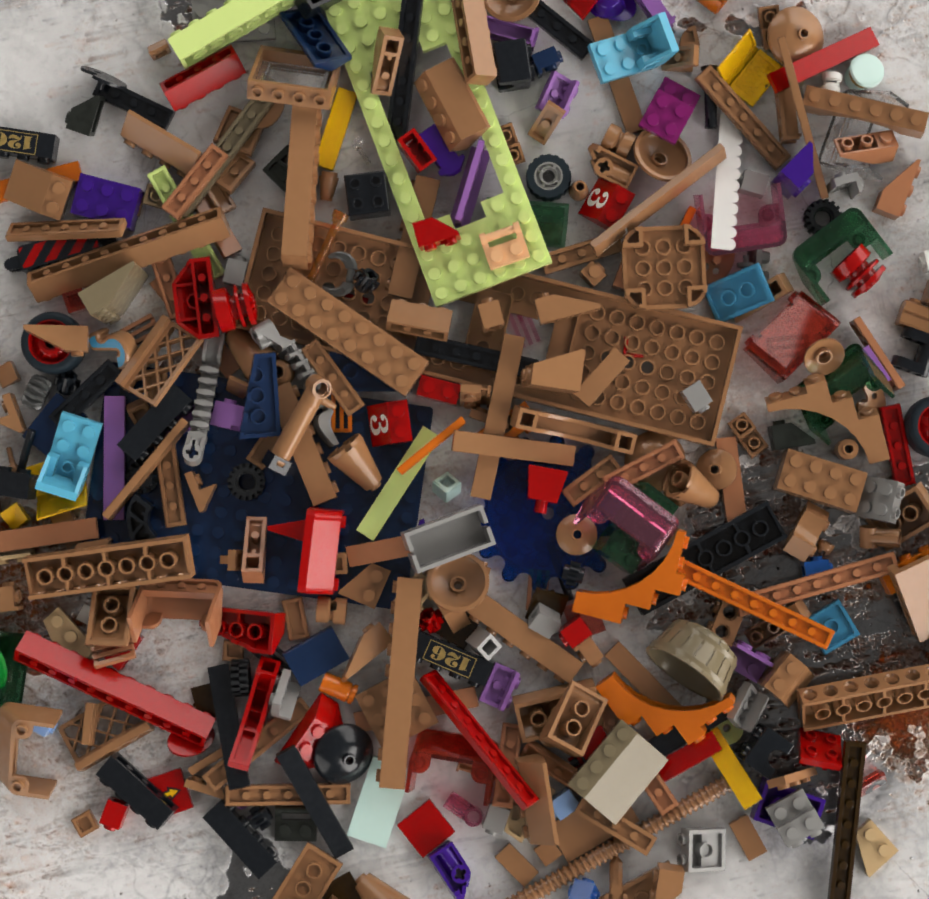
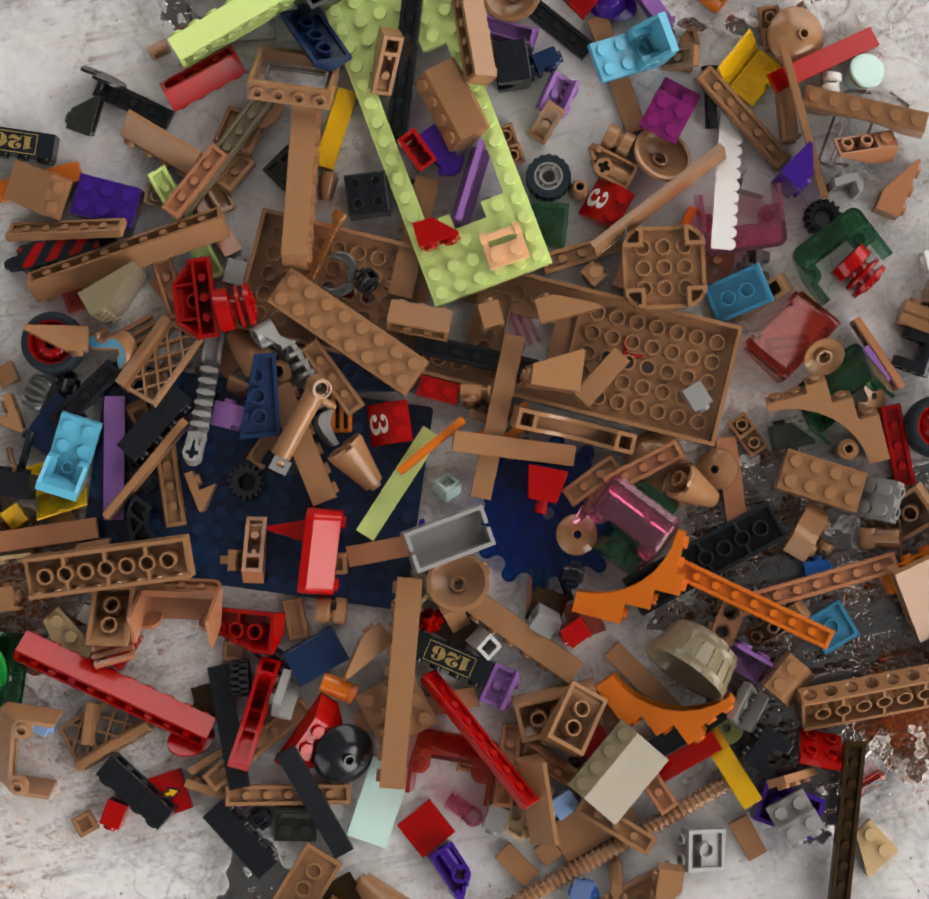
medium nougat wing [338,563,391,609] -> none
medium nougat brick [573,636,604,668] -> none

